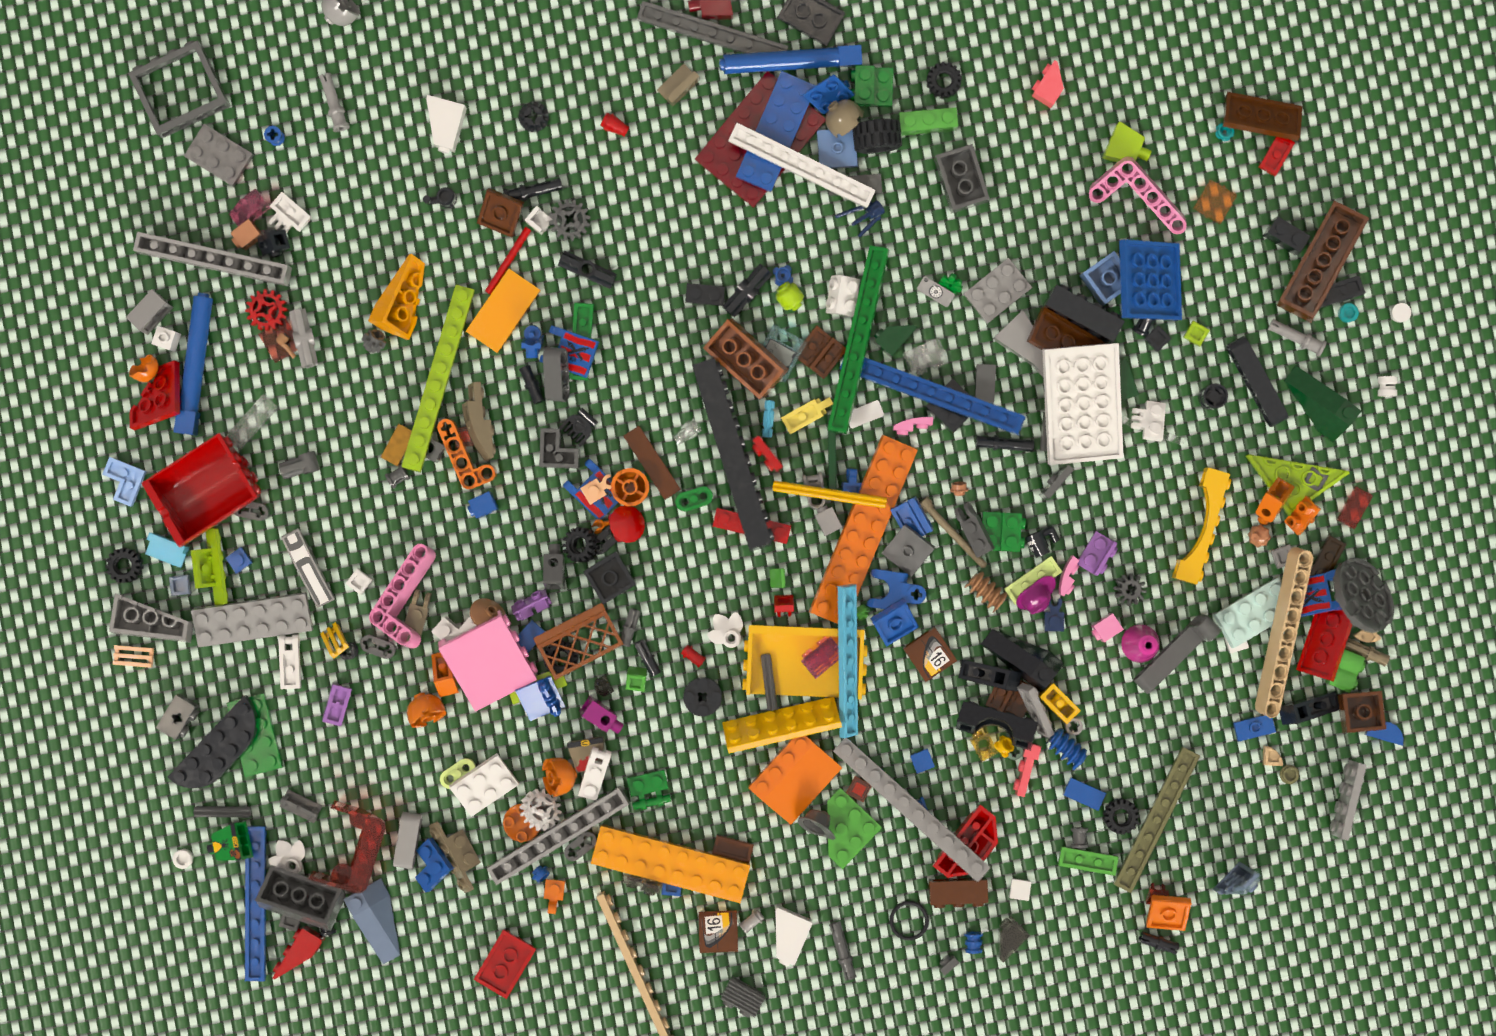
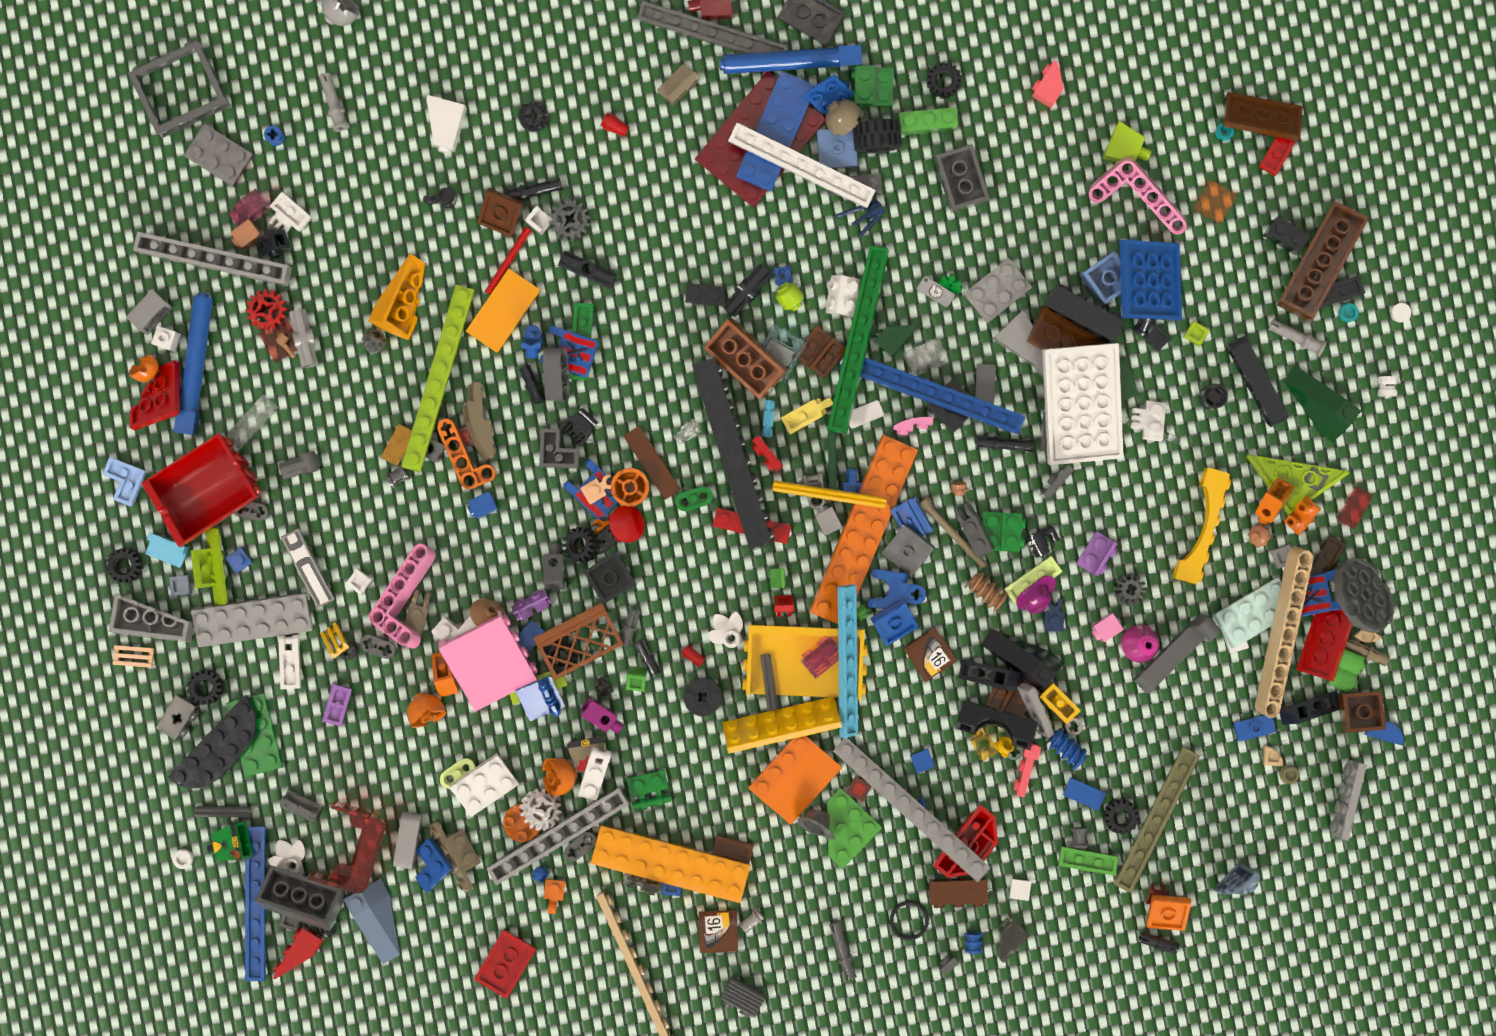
white slope [775,905,813,966] -> none
bright pink slope [1058,556,1080,596] -> none
none -> black tyre [186,670,225,705]

